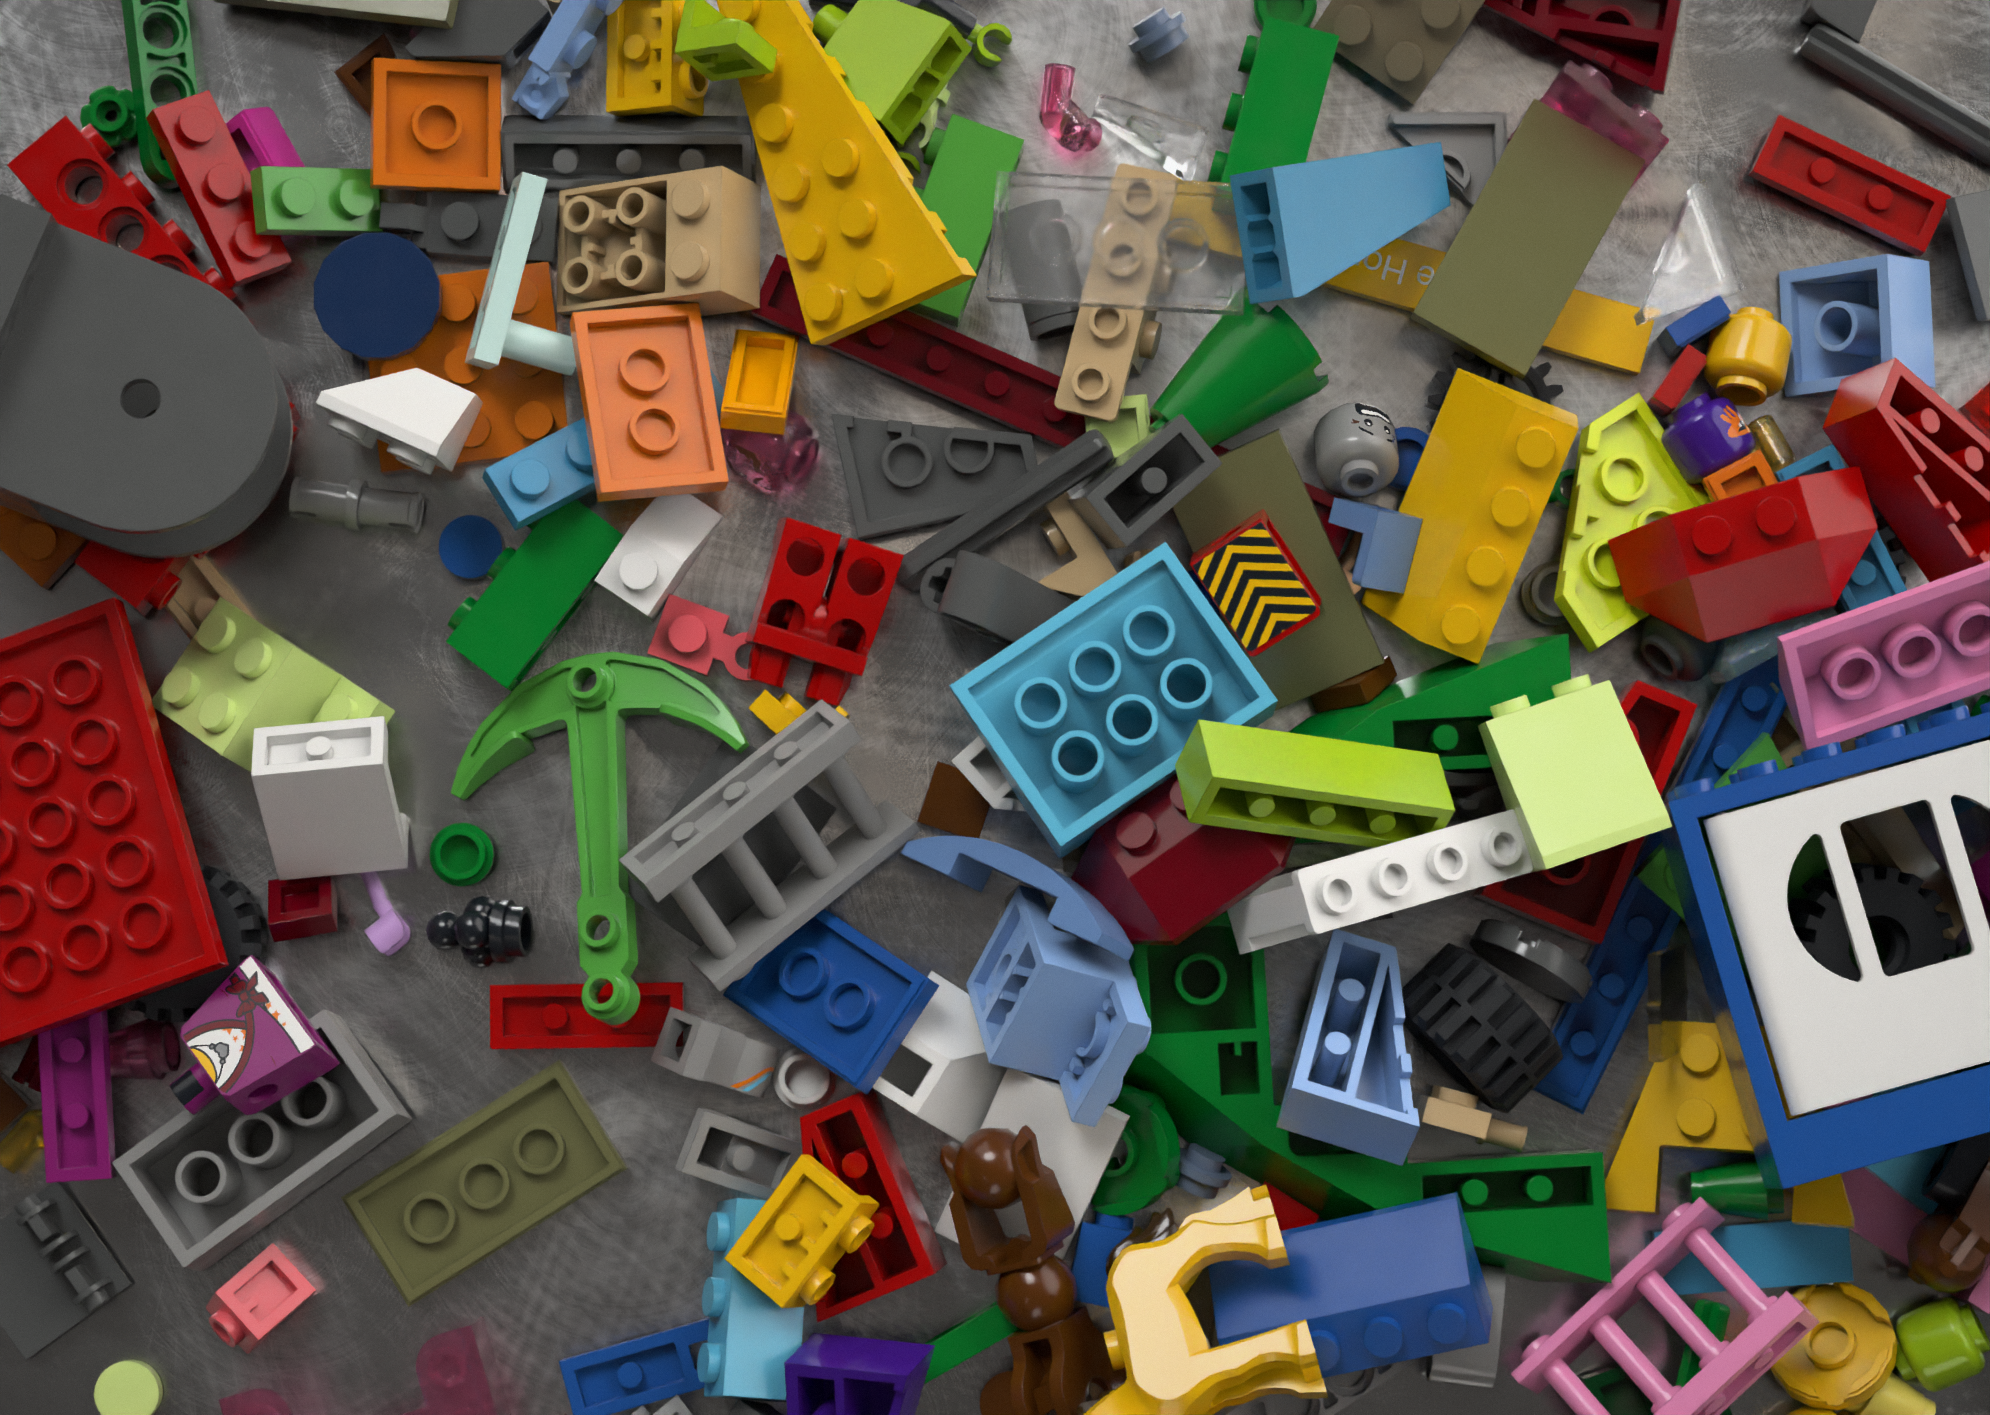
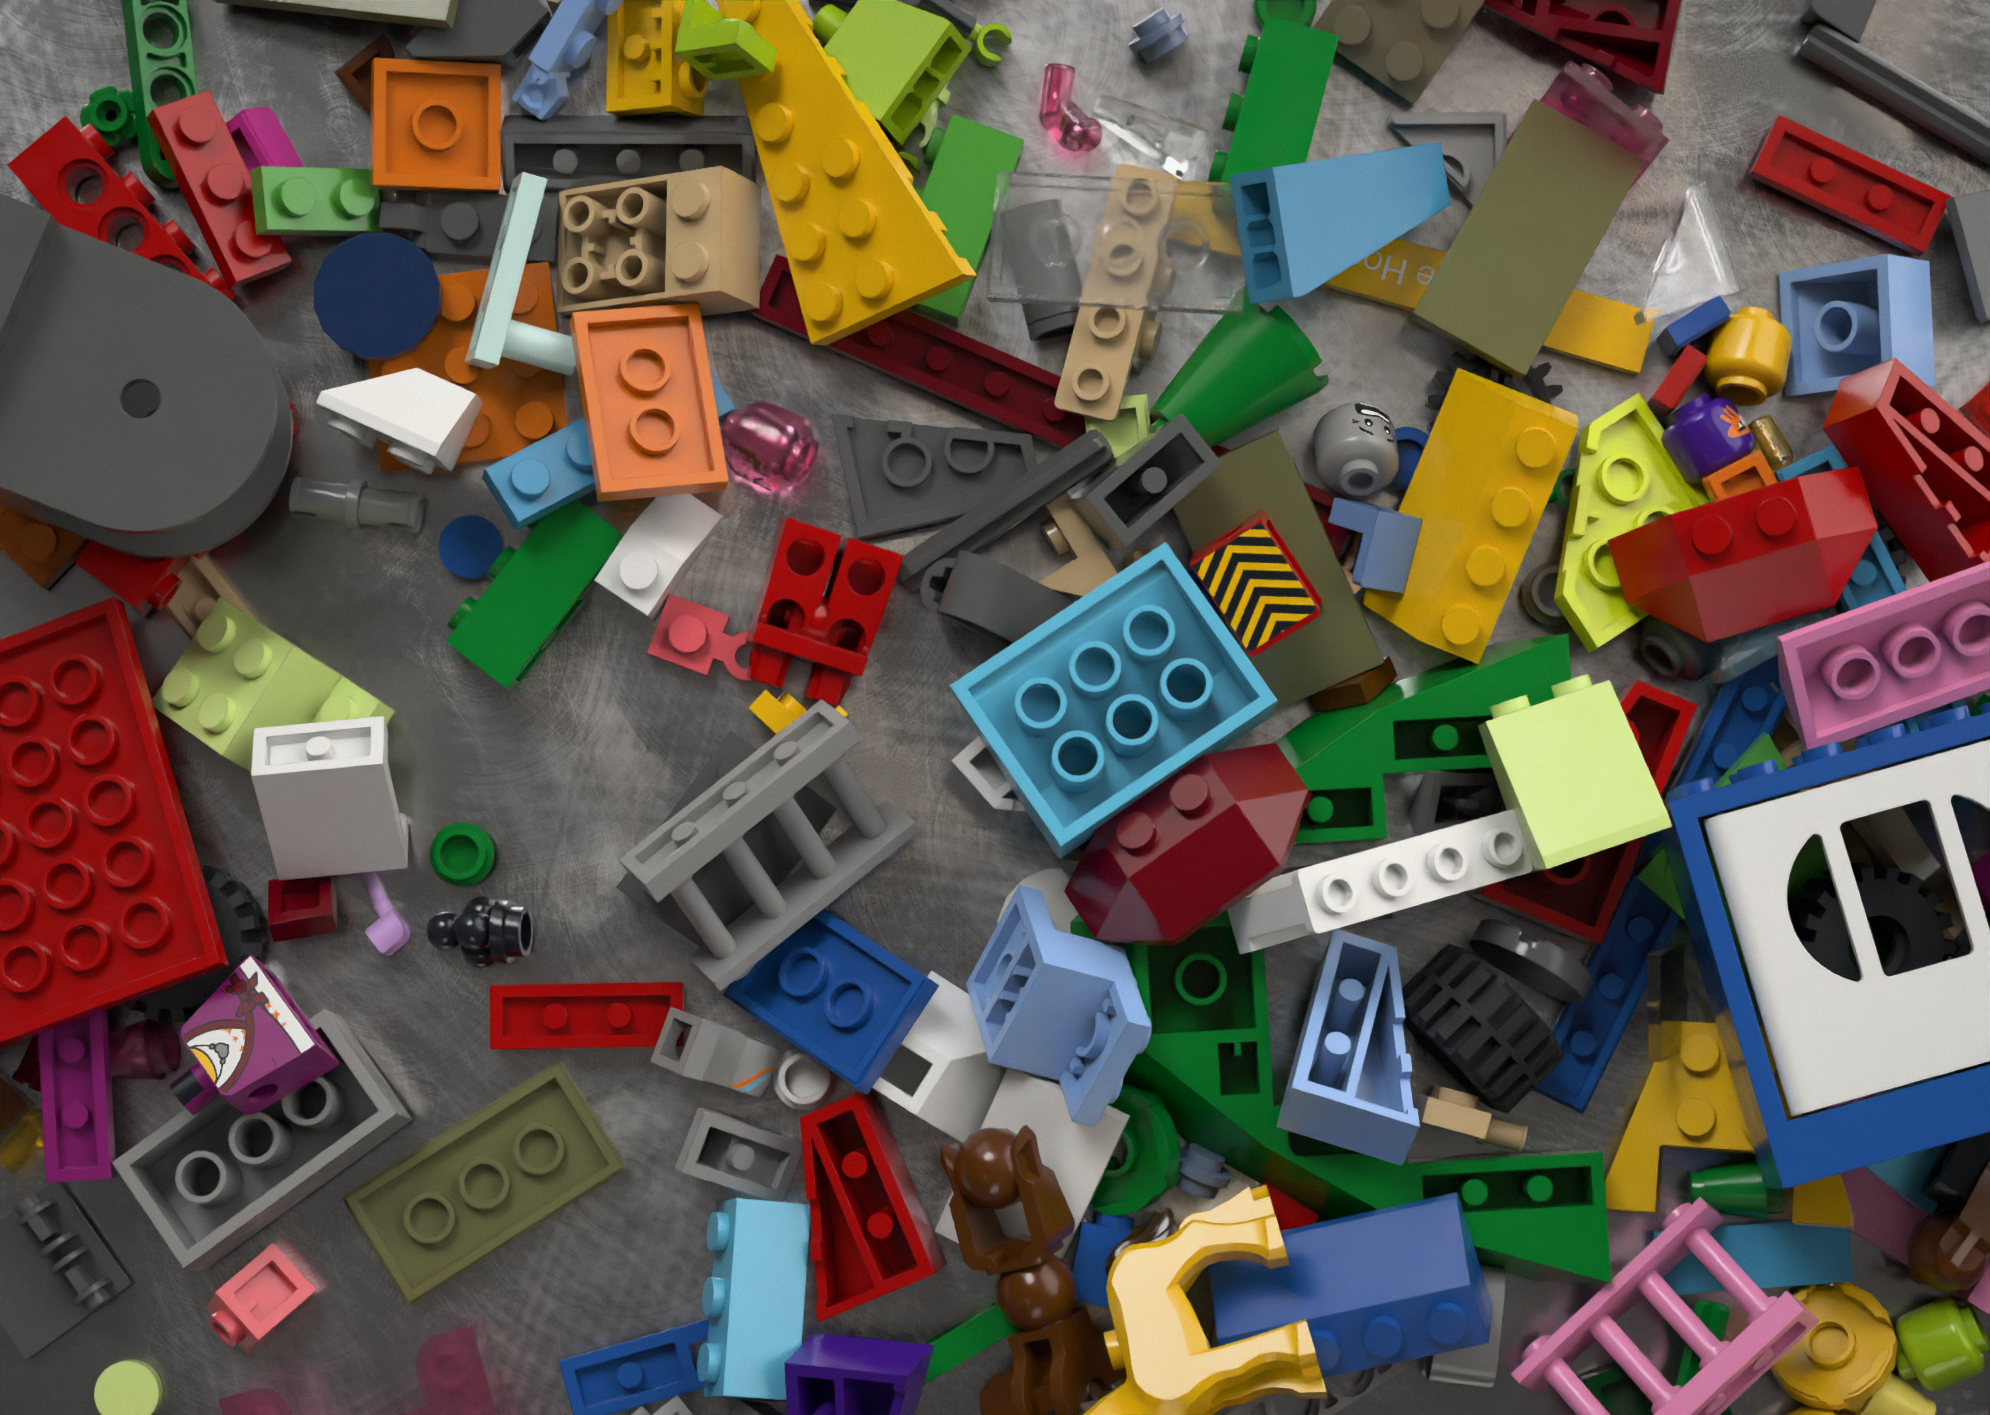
bright green piece [451,652,749,1025] -> none
light orange tile [720,329,799,435] -> none
yellow bracket [724,1154,880,1308] -> none
medium blue slope [901,836,1134,961] -> none
reddish brown tile [917,761,990,838] -> none
lime brick [1175,719,1455,848] -> none

